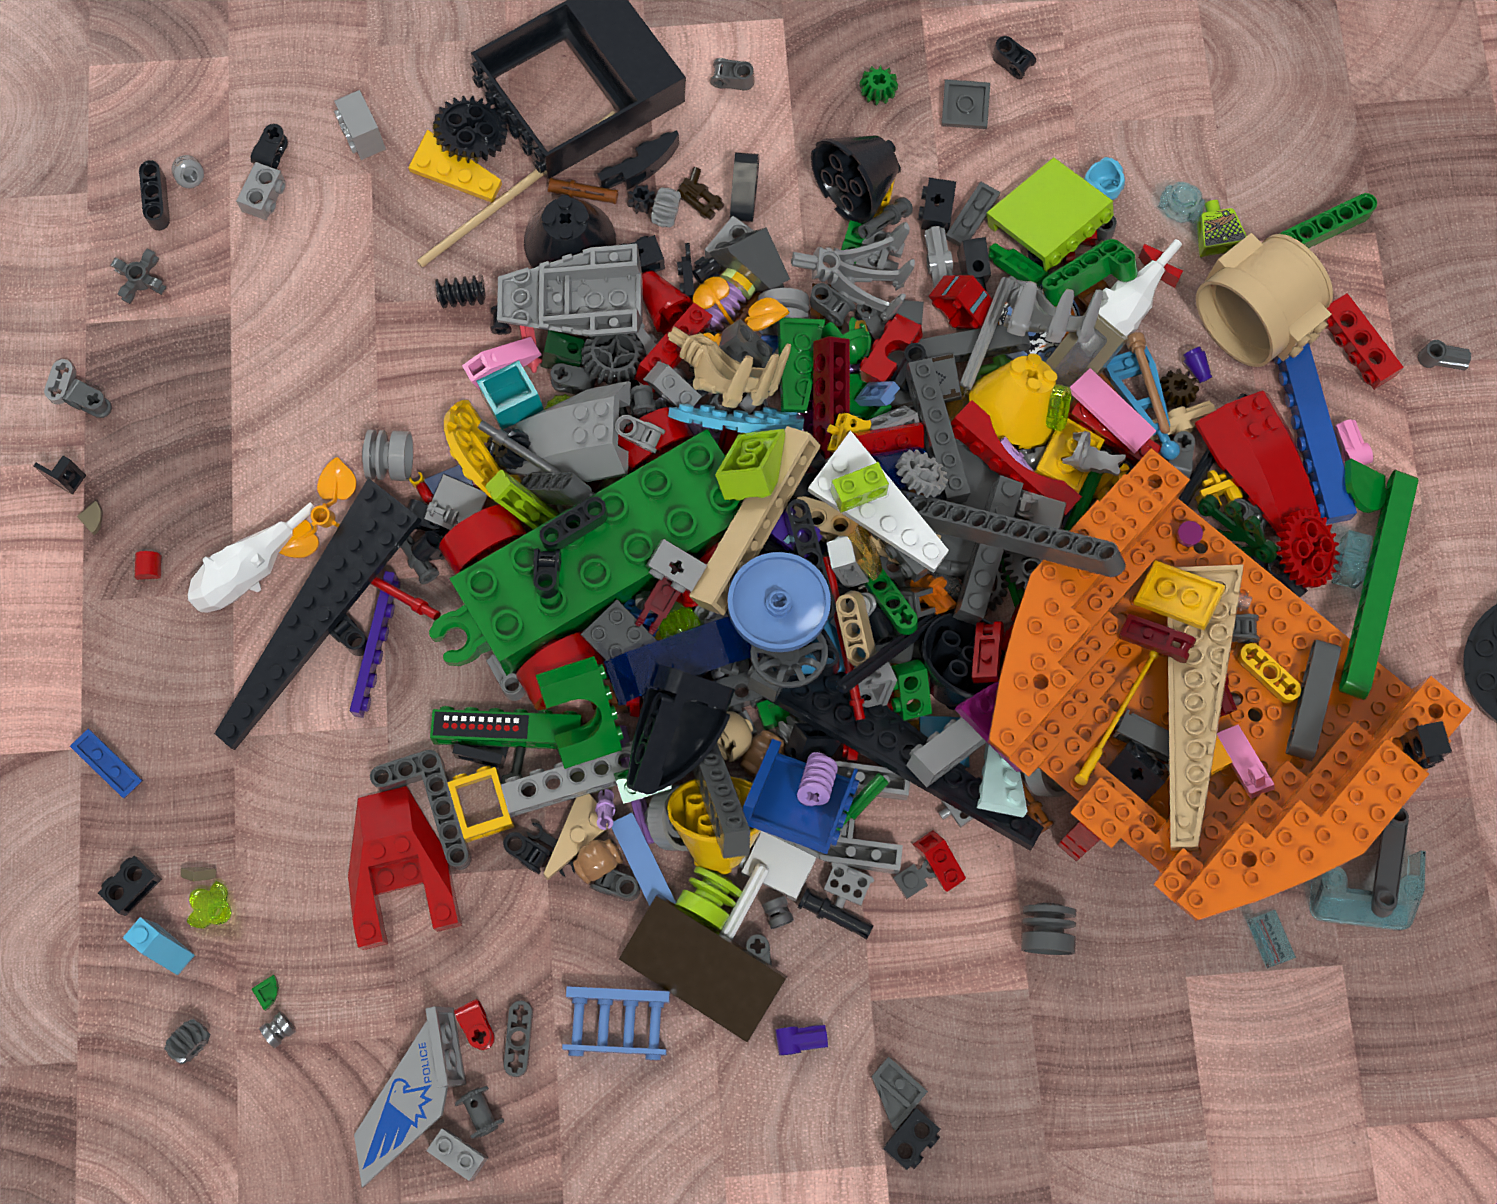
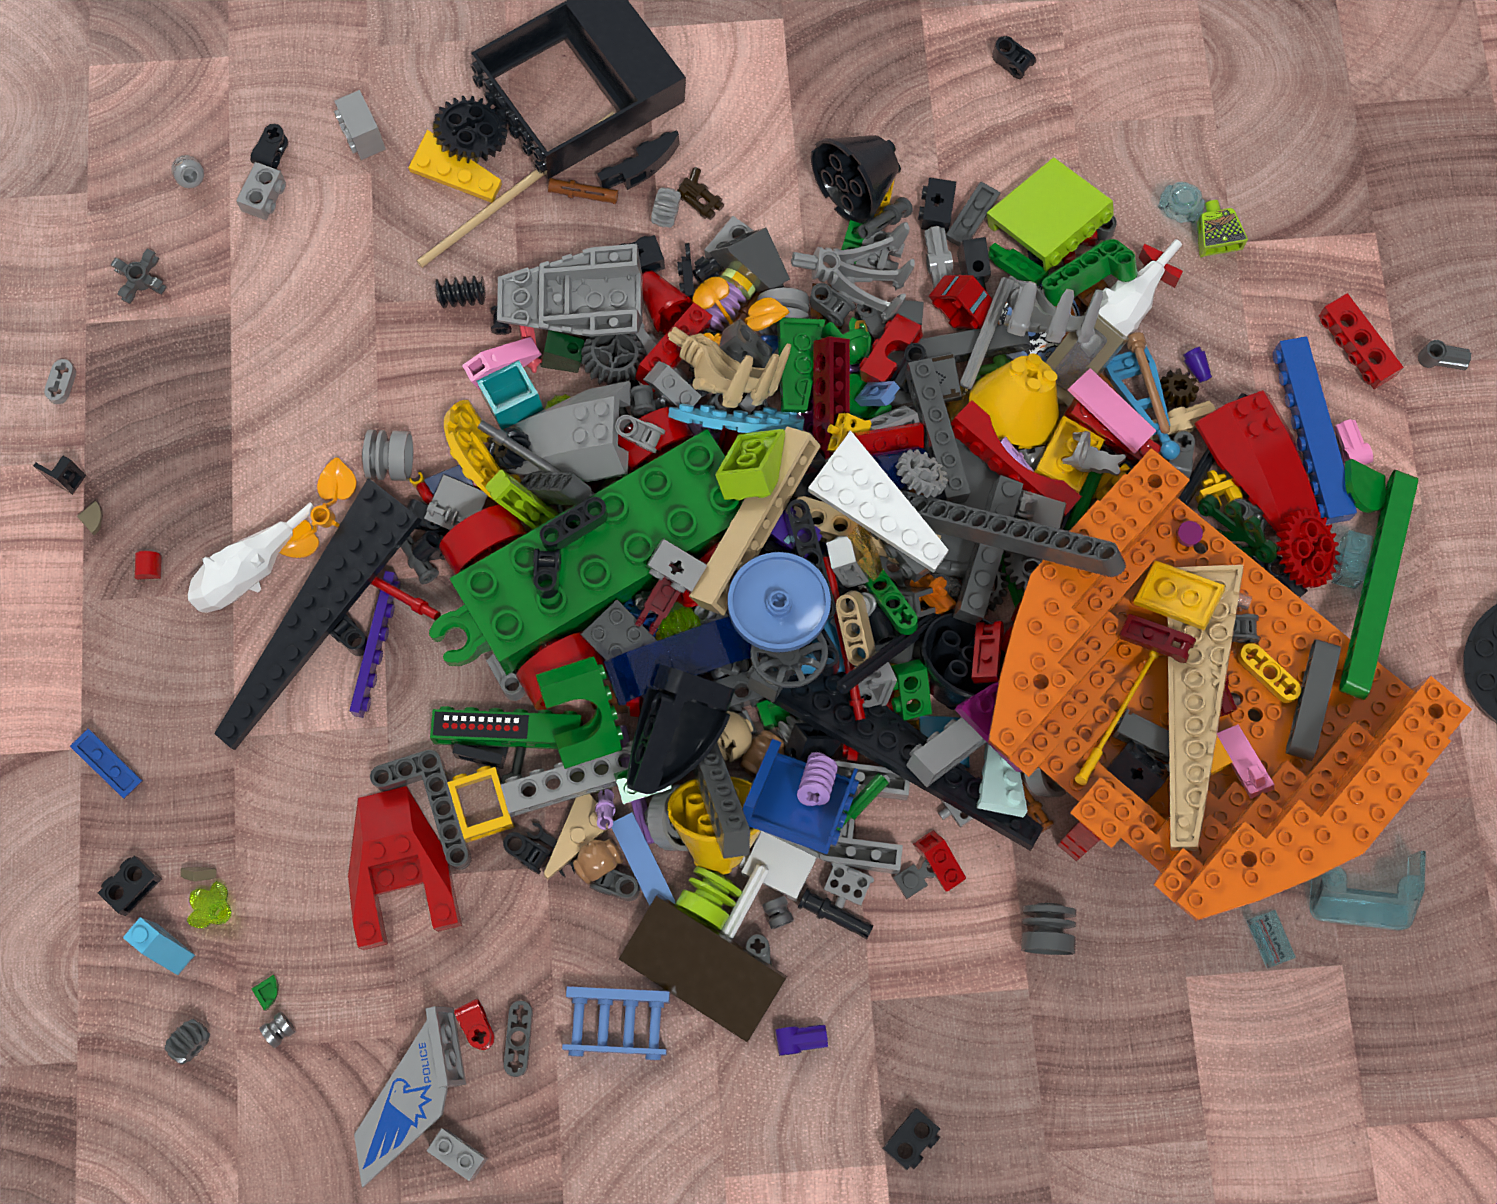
dark grey piece [62,379,112,418] -> none
black beam [139,160,170,231] -> none
dark grey hose [455,1086,504,1139] -> none
black cone [524,195,616,268] -> none
dark grey piece [551,363,596,395] -> none
black gear [628,184,656,214] -> none
dark grey piece [710,58,755,91] -> none
beam [730,152,760,222] -> none
lime brick [830,462,889,513] -> none
green gear [859,65,898,106] -> none
dark grey wing [871,1057,928,1130] -> none
dark grey plate [941,79,990,129] -> none
clear neon green beam [1046,384,1071,431] -> none
medium azure hair [1084,157,1125,200] -> none
tan cylinder [1196,233,1333,367] -> none
green beam [1280,193,1377,248] -> none
dark grey piece [1371,808,1409,918] -> none
black brick [1400,721,1452,769] -> none

